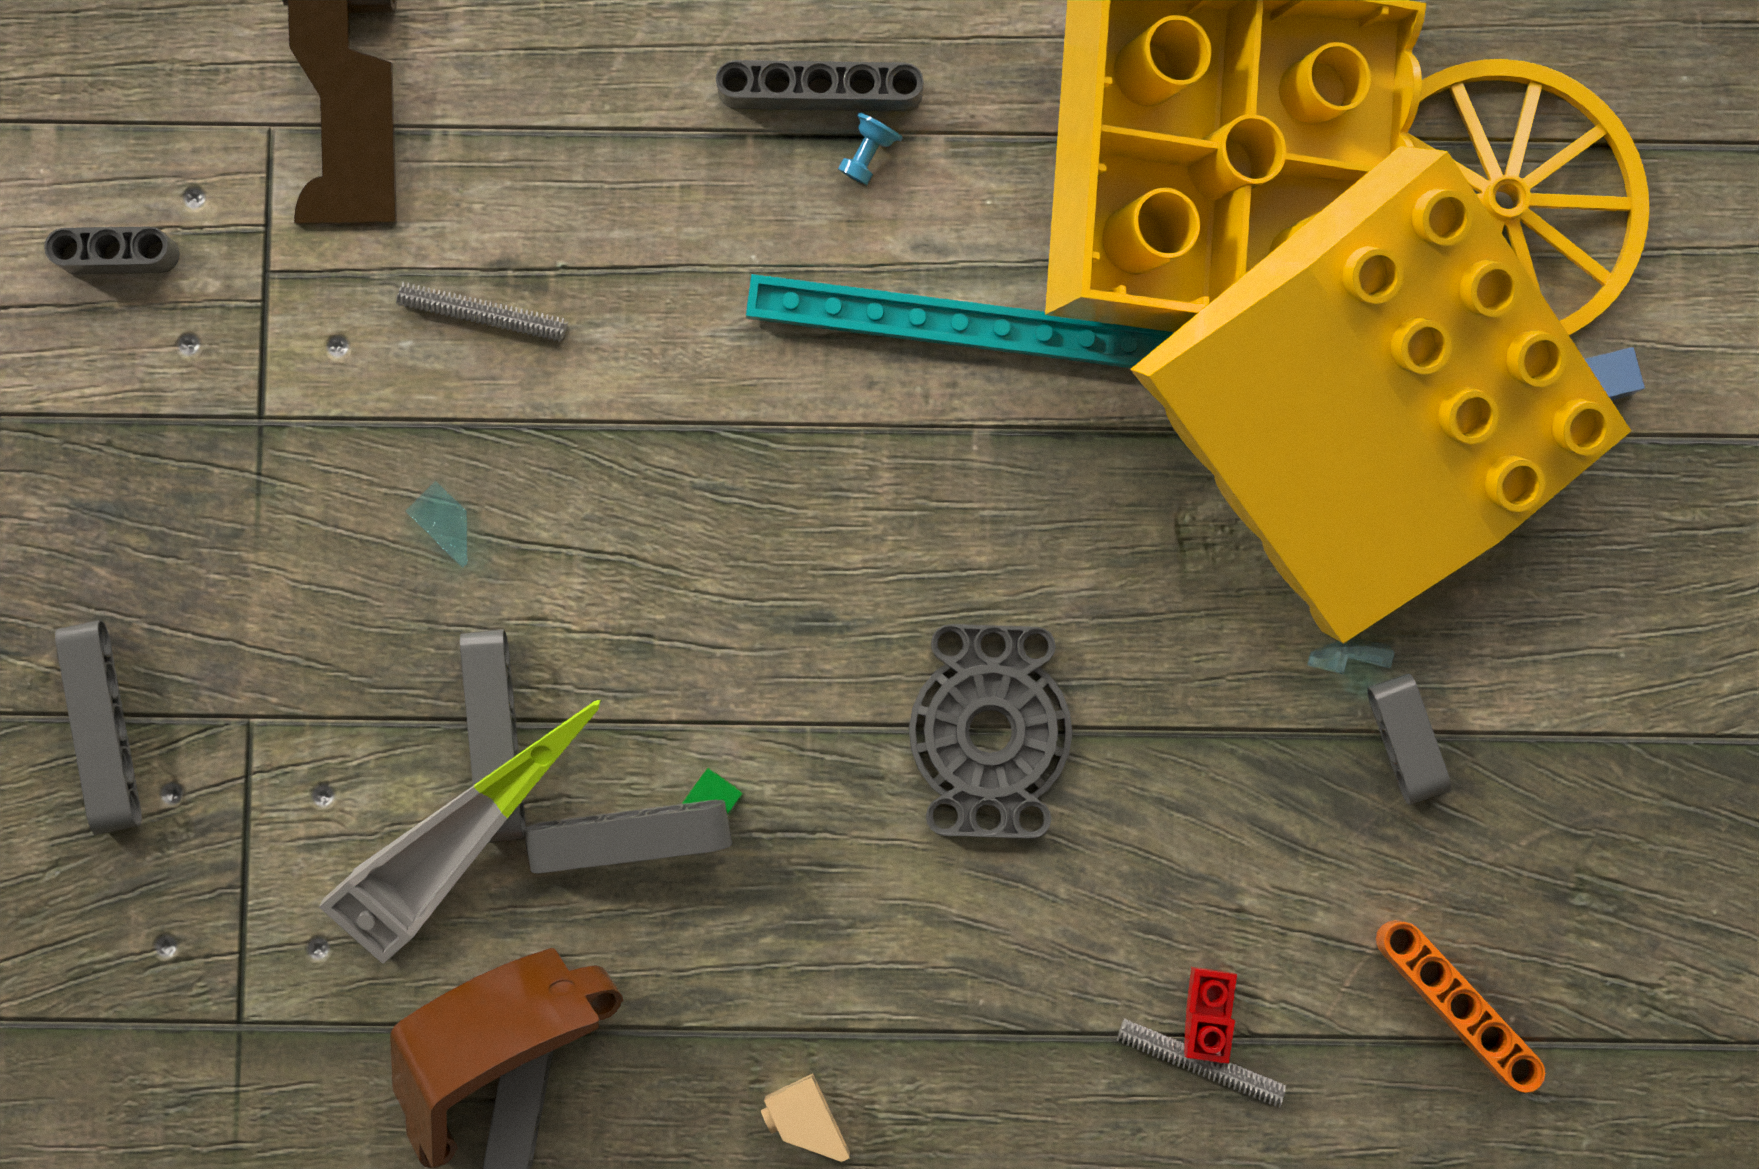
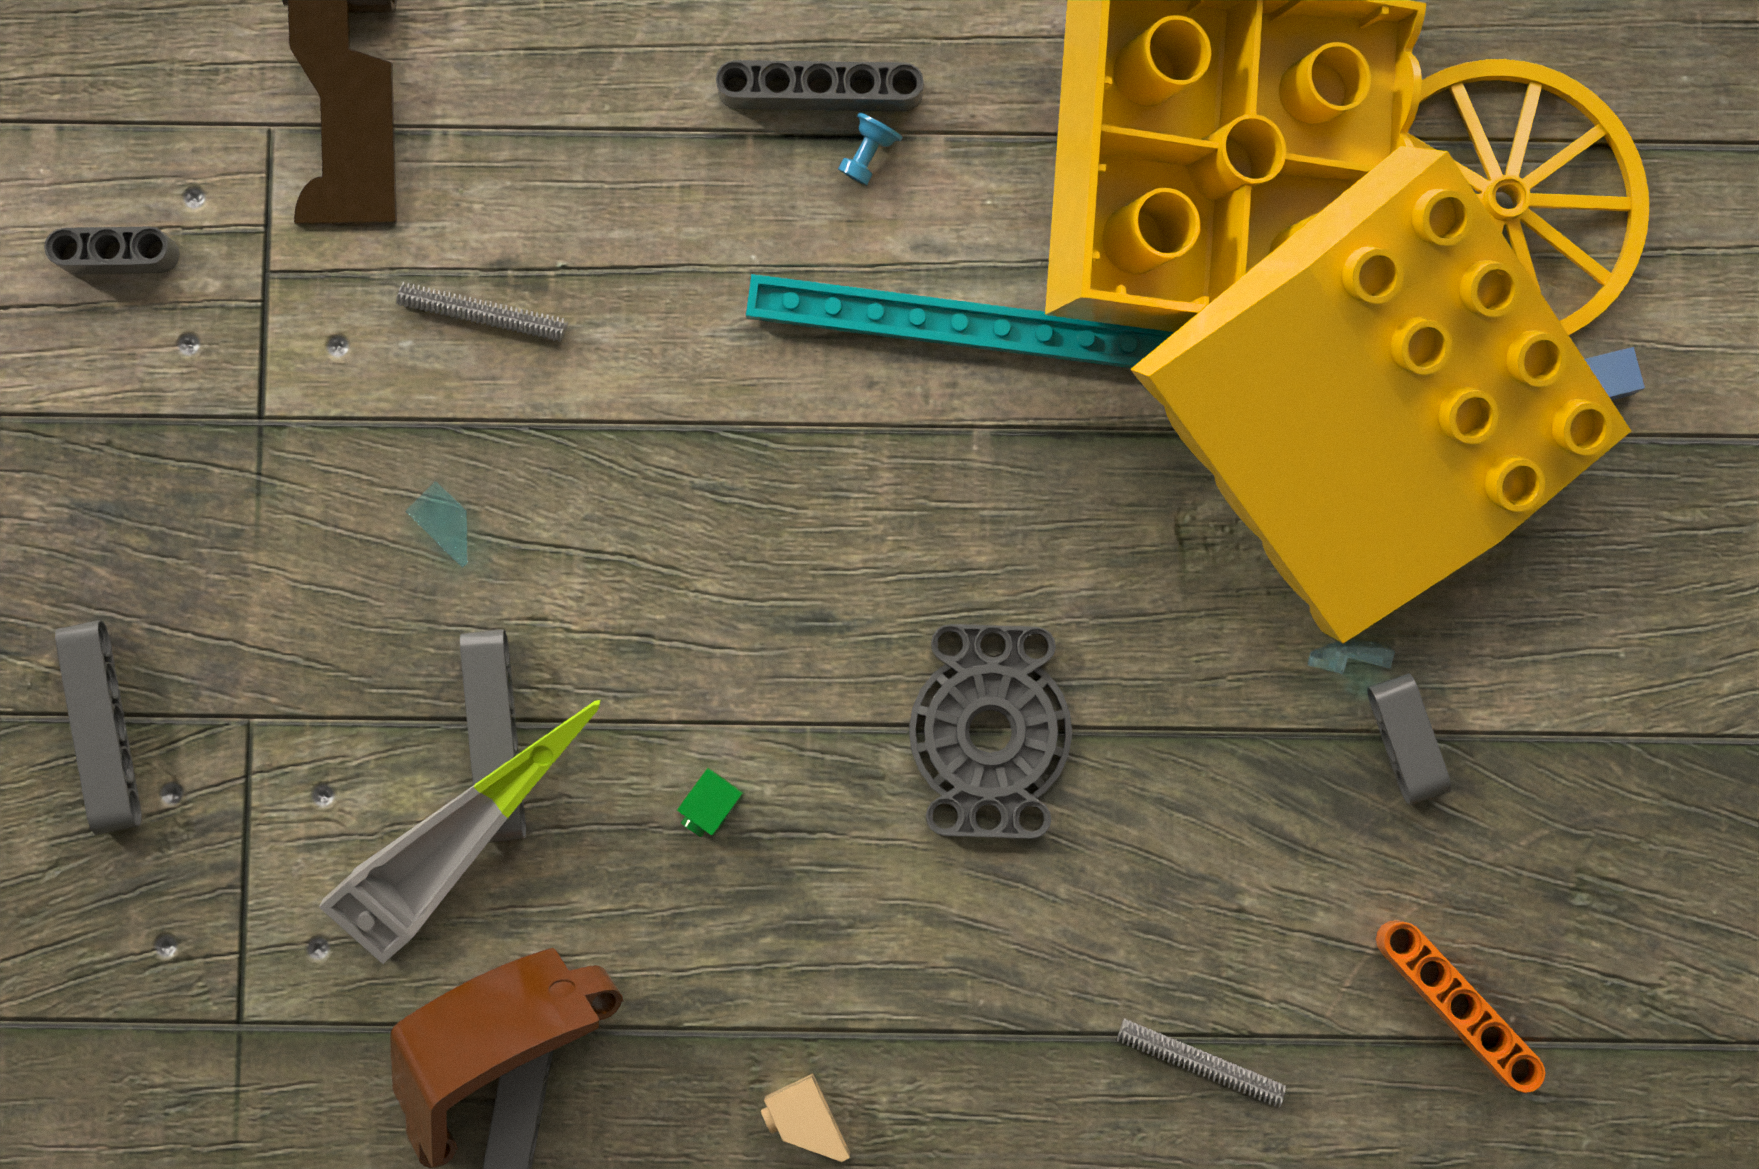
dark grey beam [523,800,733,873] -> none
red slope [1184,966,1237,1064] -> none

